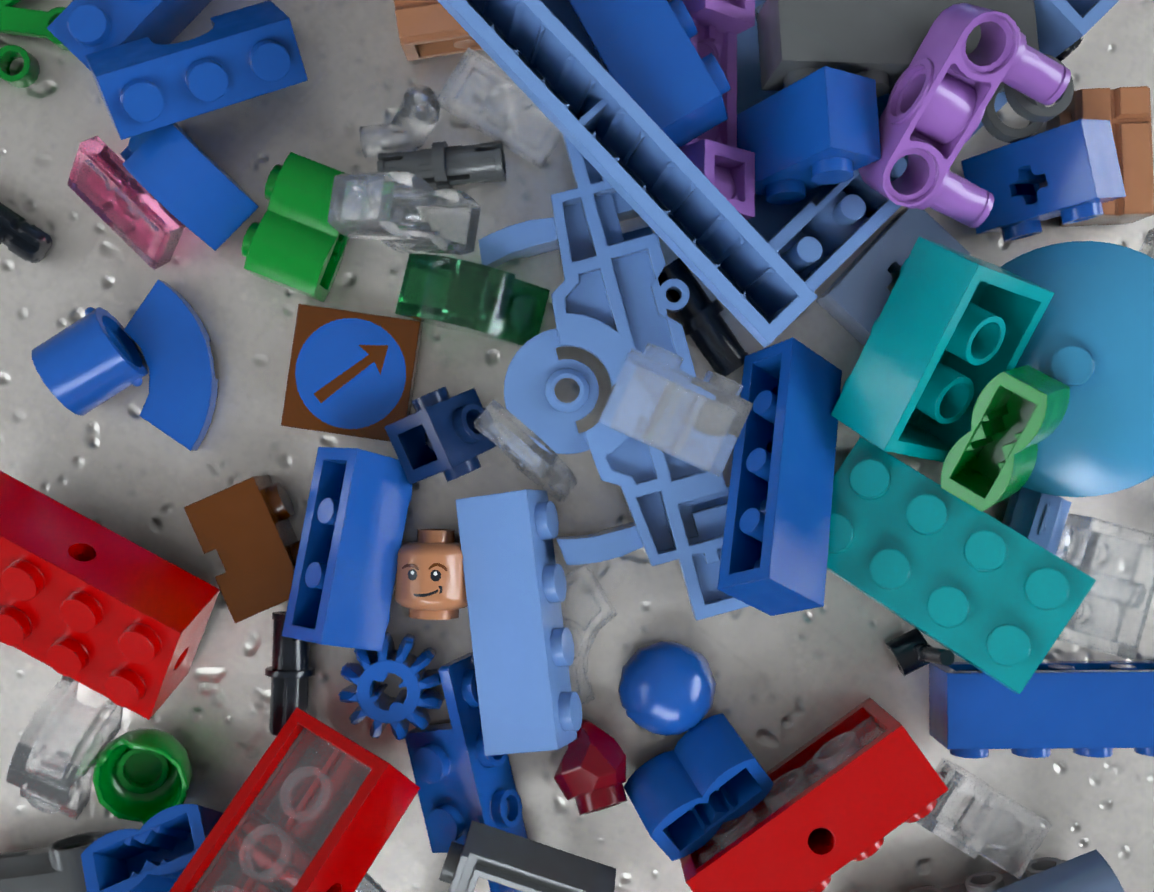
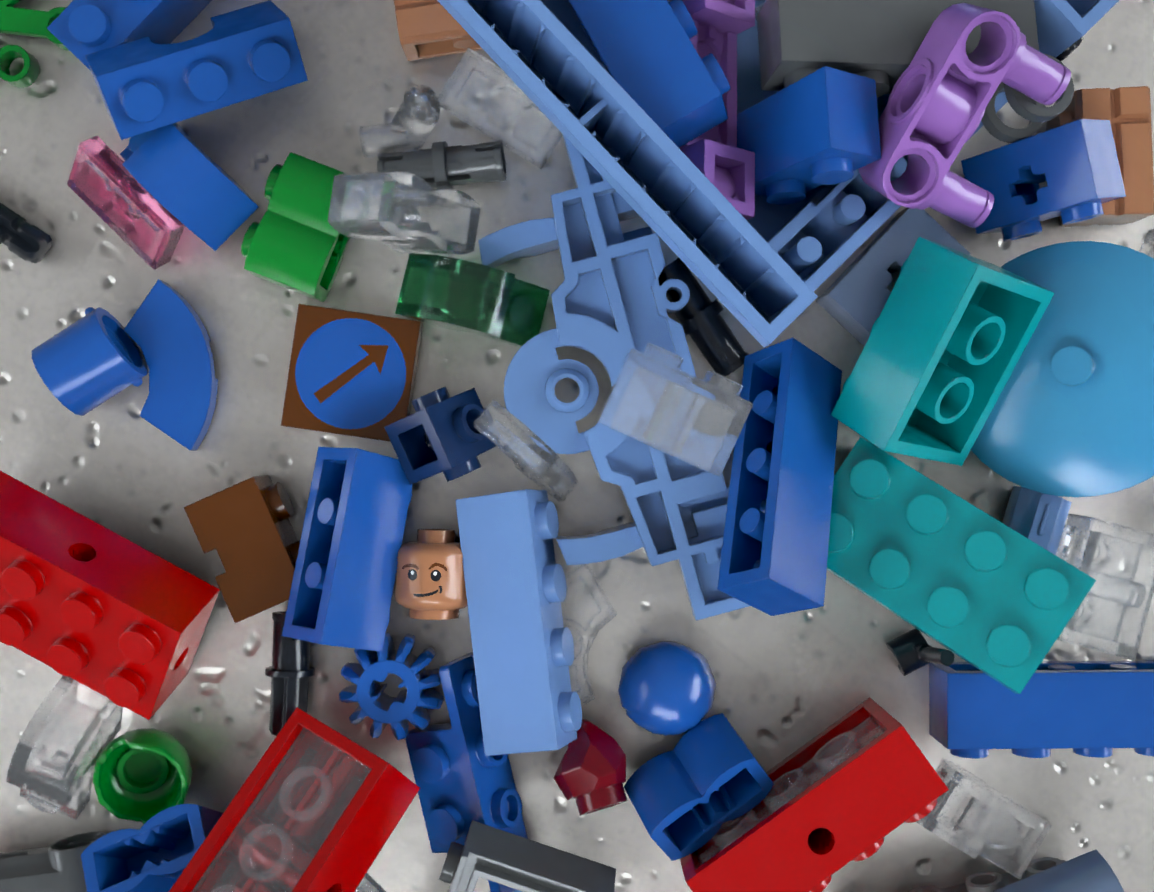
green brick [940,365,1070,512] -> none

